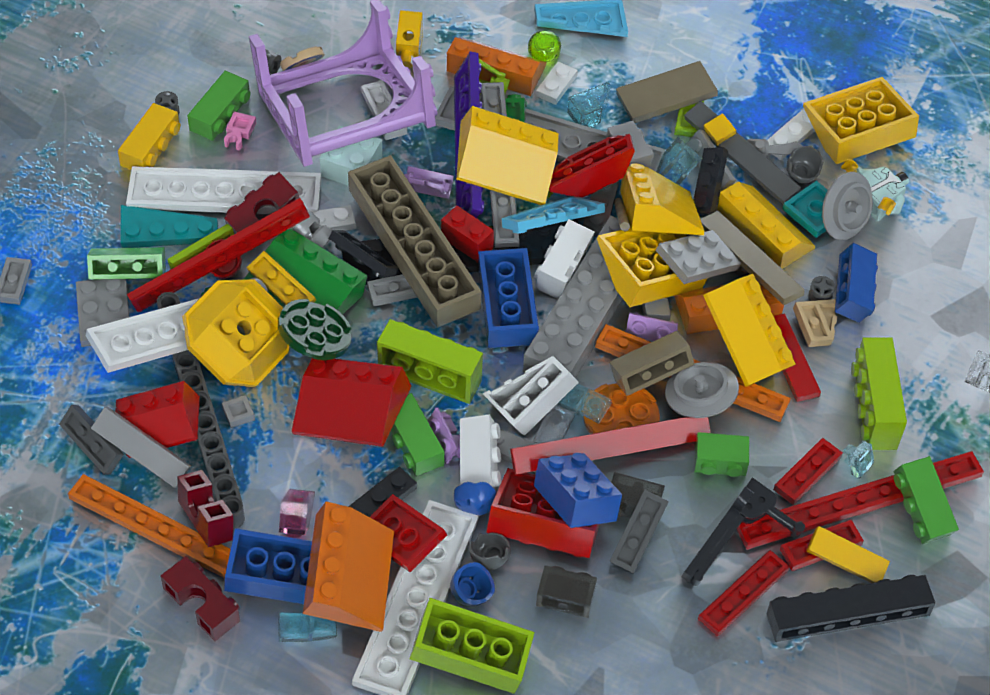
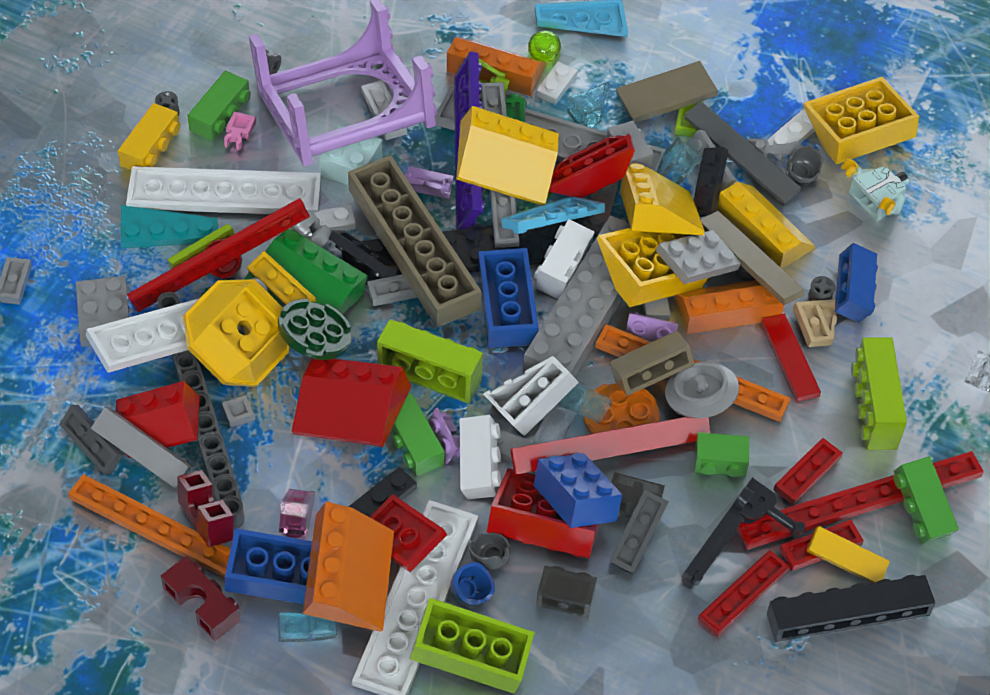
bright green brick [87,247,166,279] -> none
dark red arch [224,172,299,234] -> none
tan tile [280,46,325,71] -> none
yellow torso [396,10,423,68] -> none
red brick [441,205,494,263] -> none
blue helmet [454,482,497,516] -> none
dark tan bar [614,198,630,231] -> none
yellow slope [703,274,796,387] -> none
yellow tile [704,113,736,145] -> none
teal plate [783,180,828,238] -> none
light grey piece [822,172,873,240] -> none
clear light blue tile [843,441,874,478] -> none

